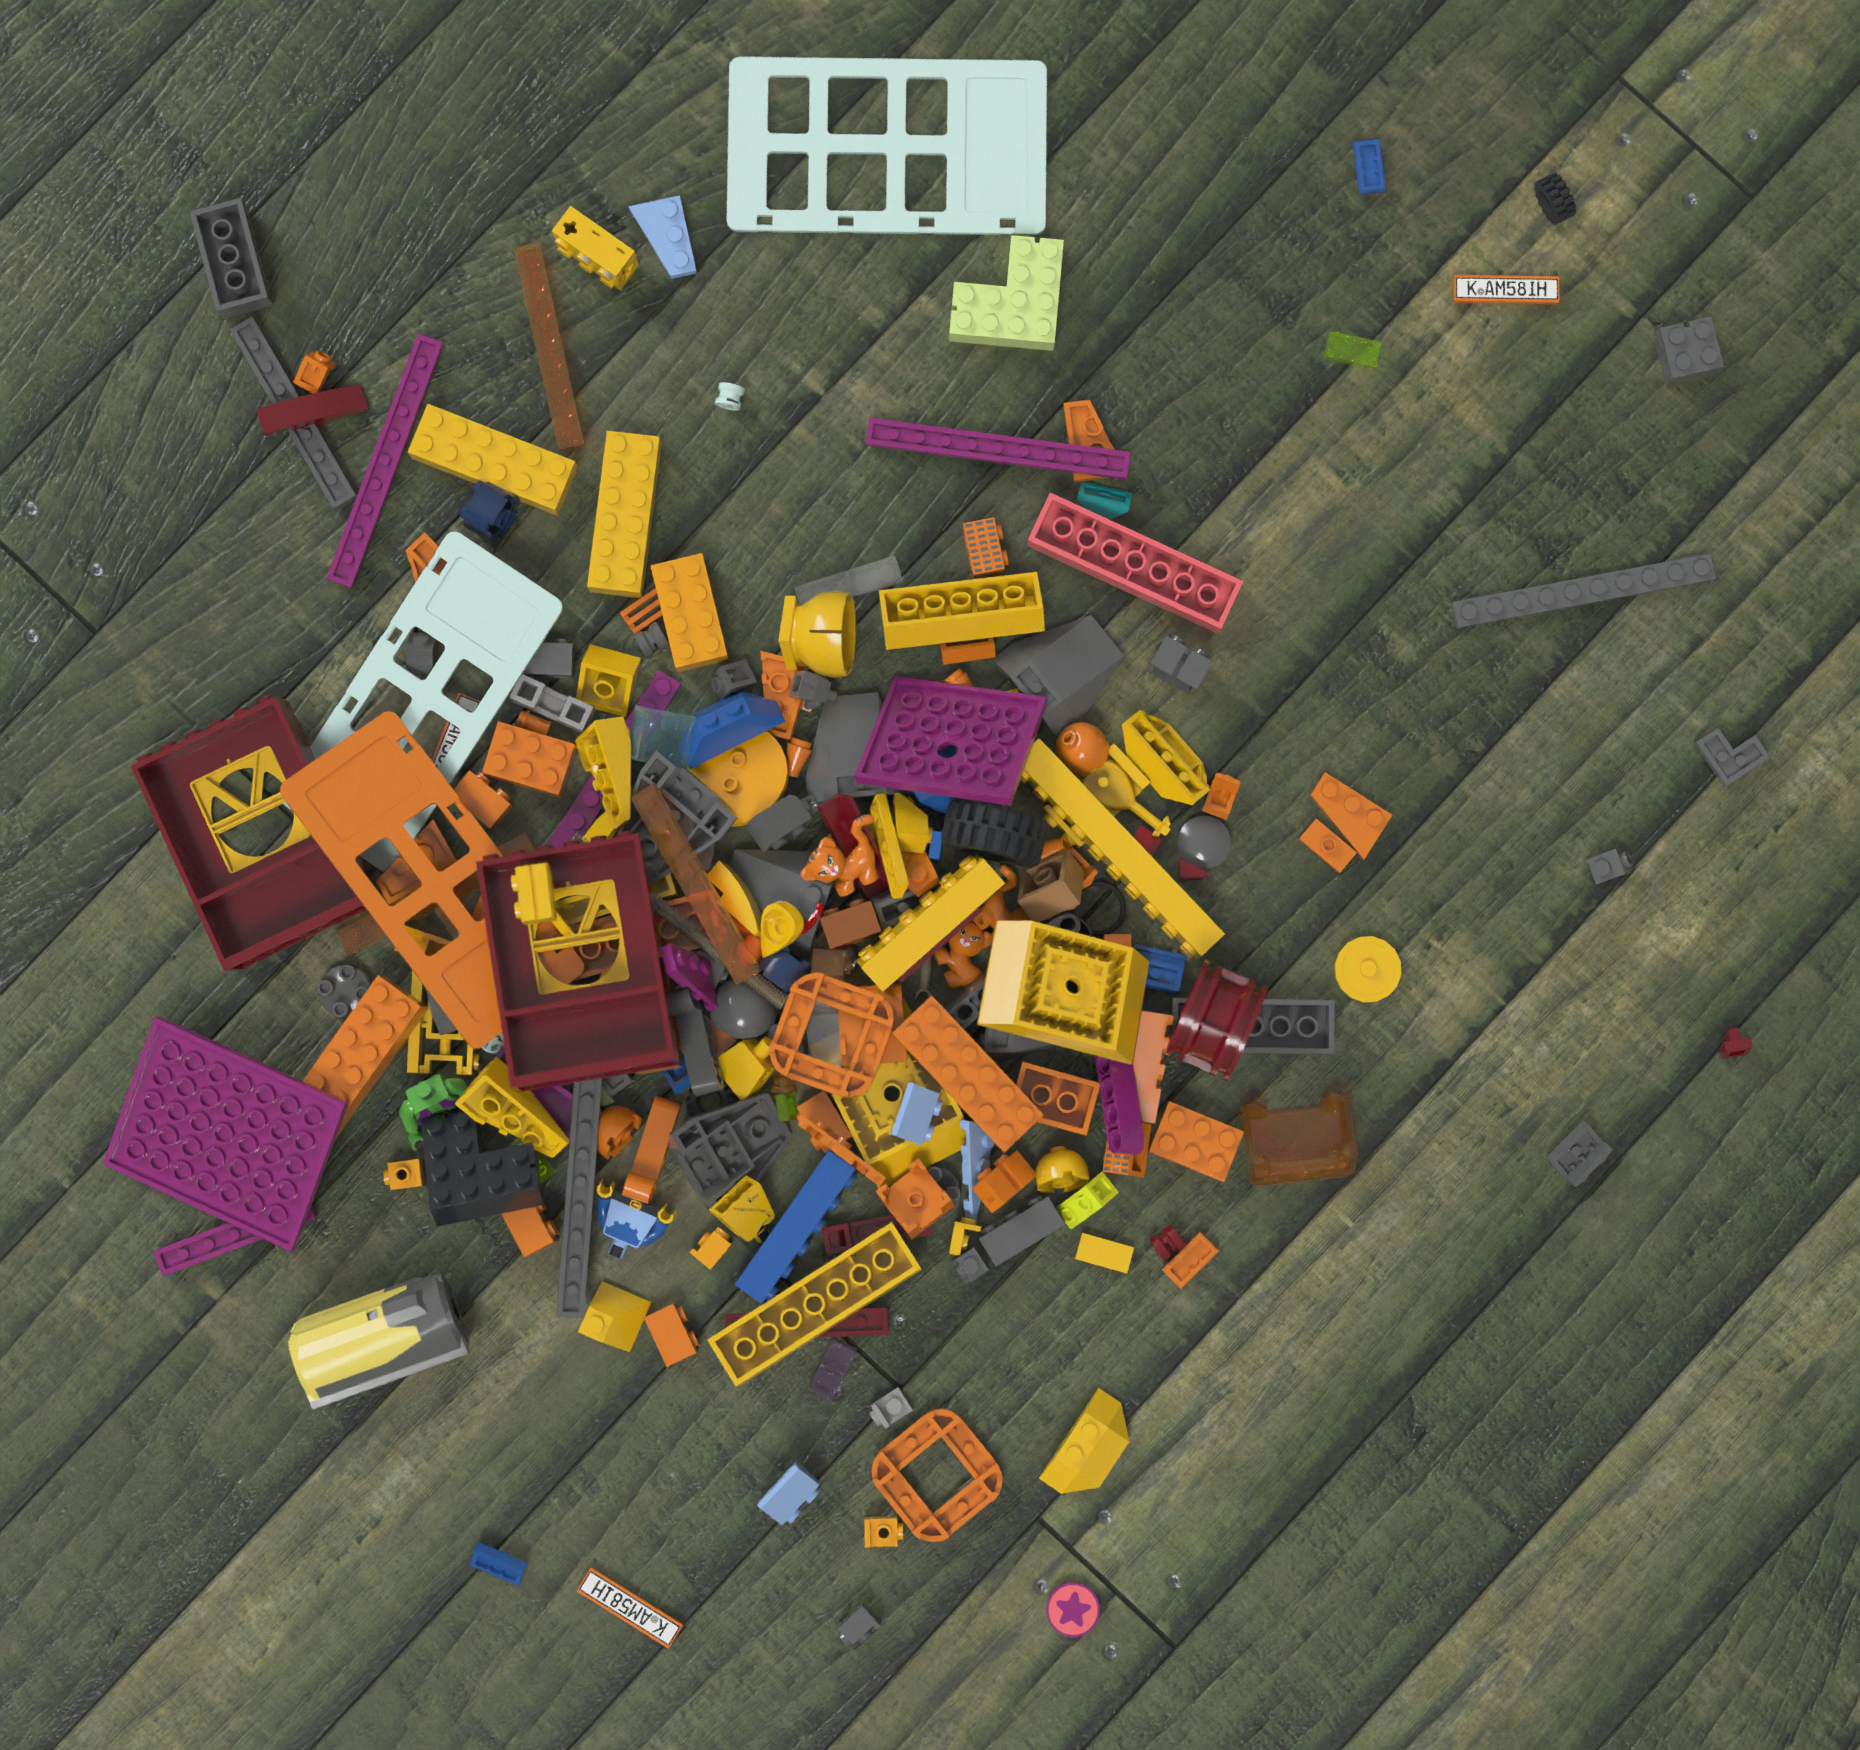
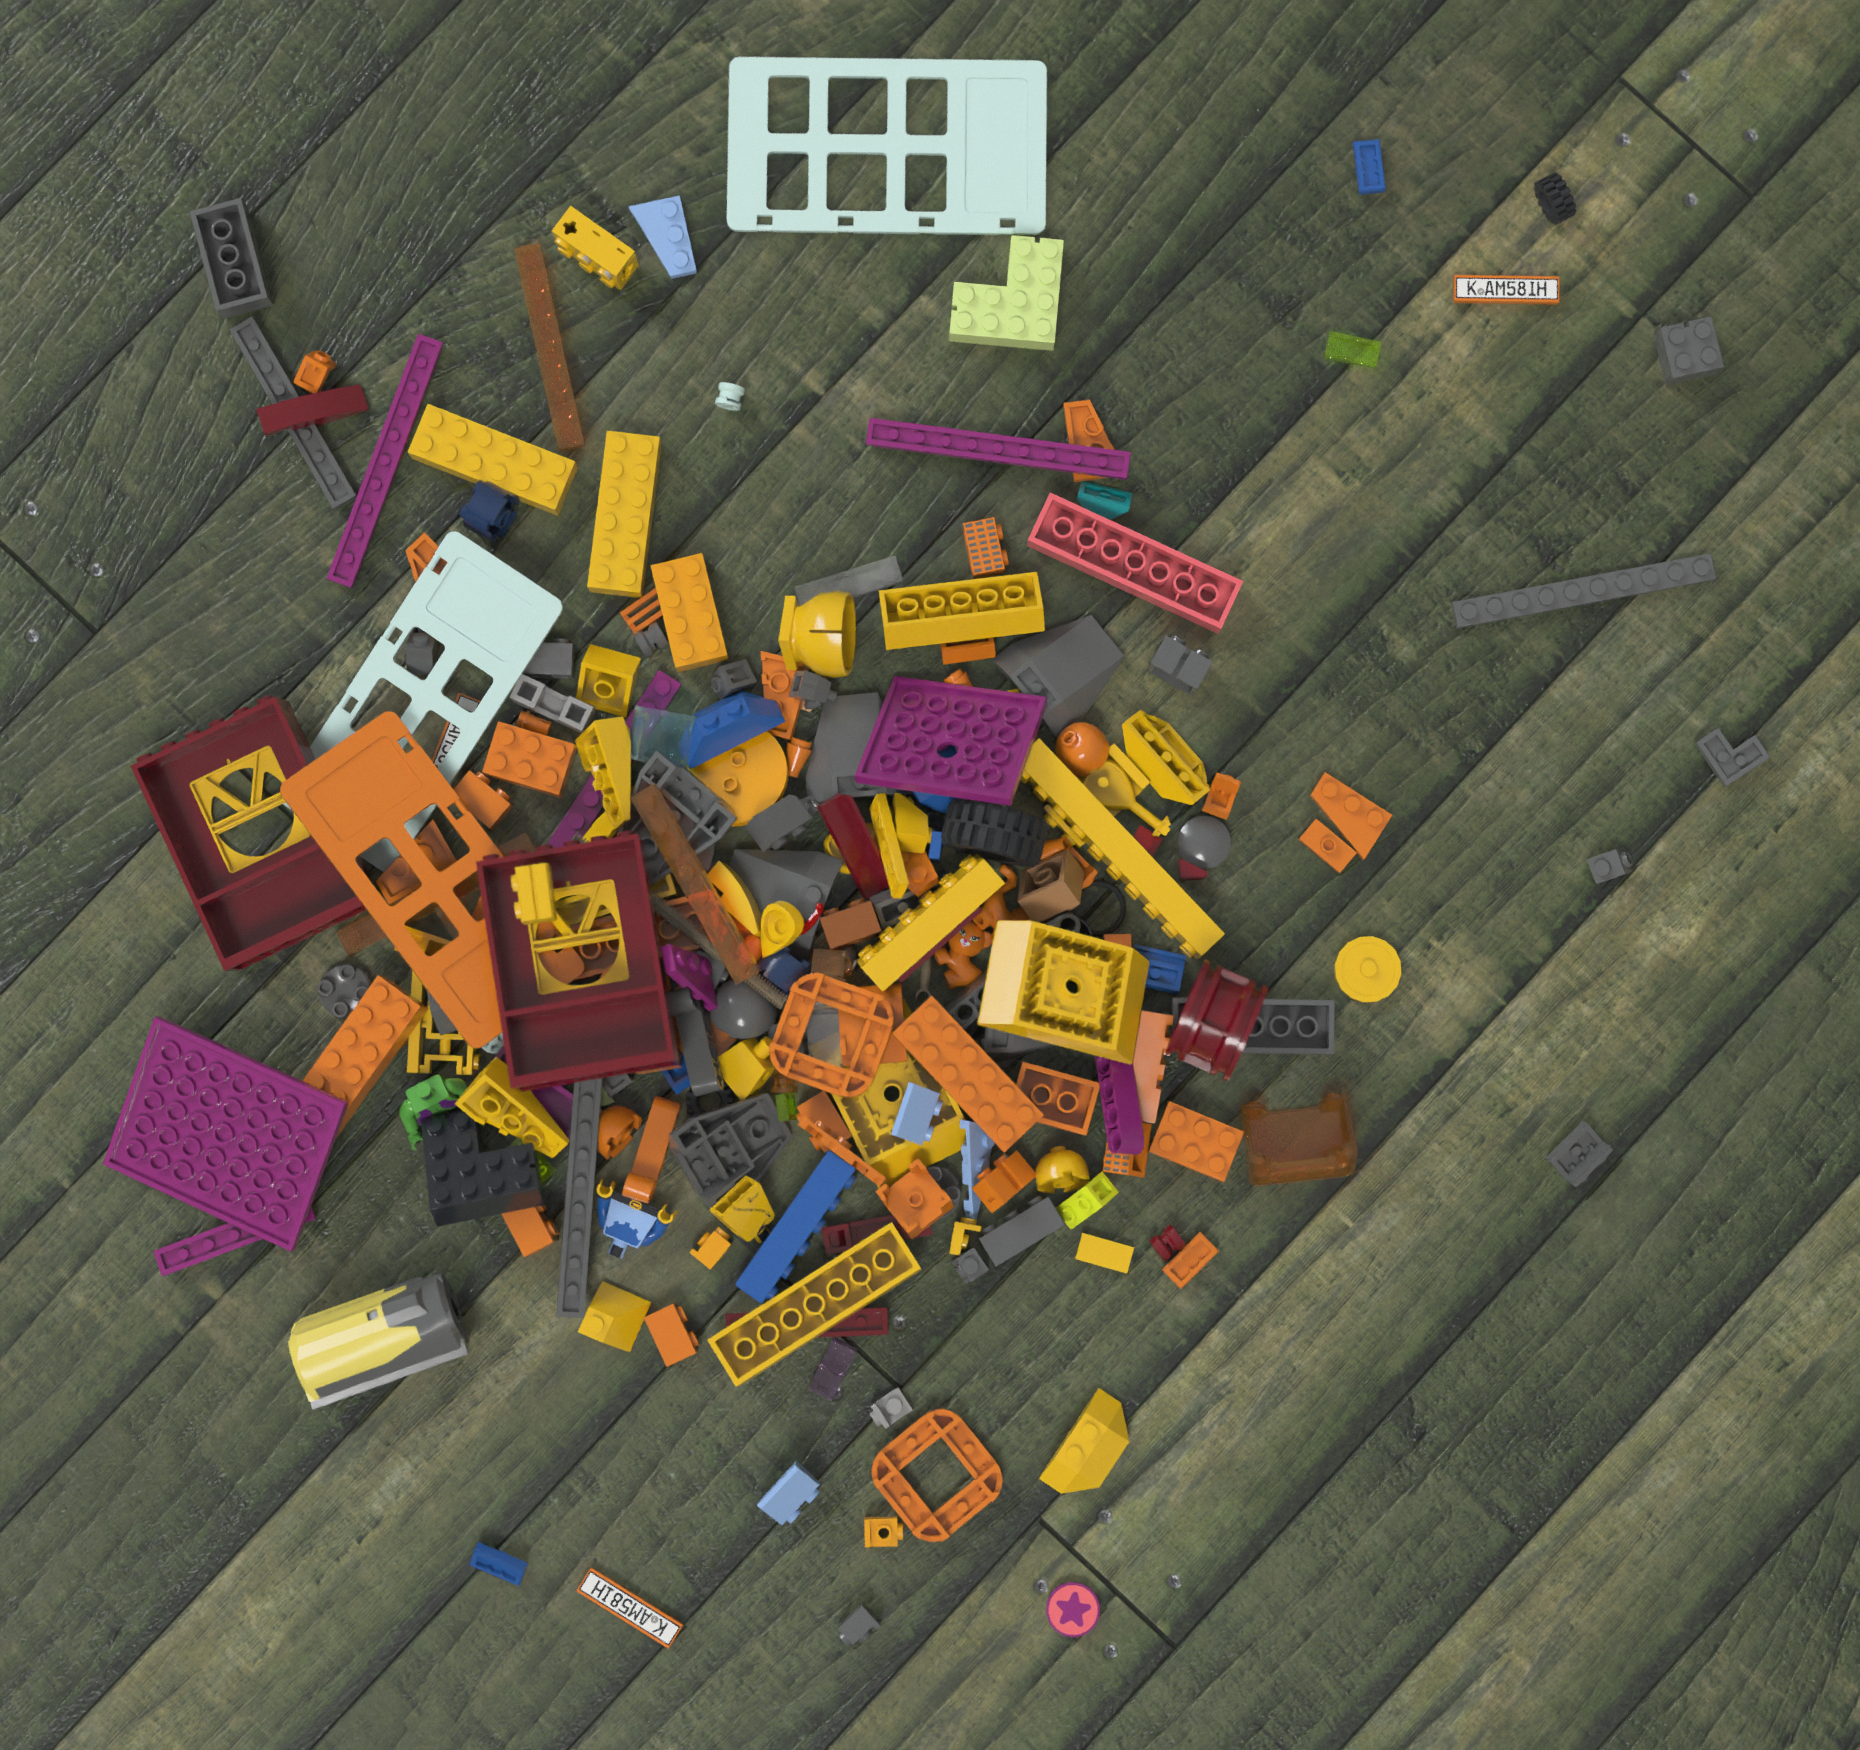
light orange brick [383,1159,426,1190] -> none
orange animal [800,814,879,897] -> none
dark red tile [1719,1028,1752,1059] -> none

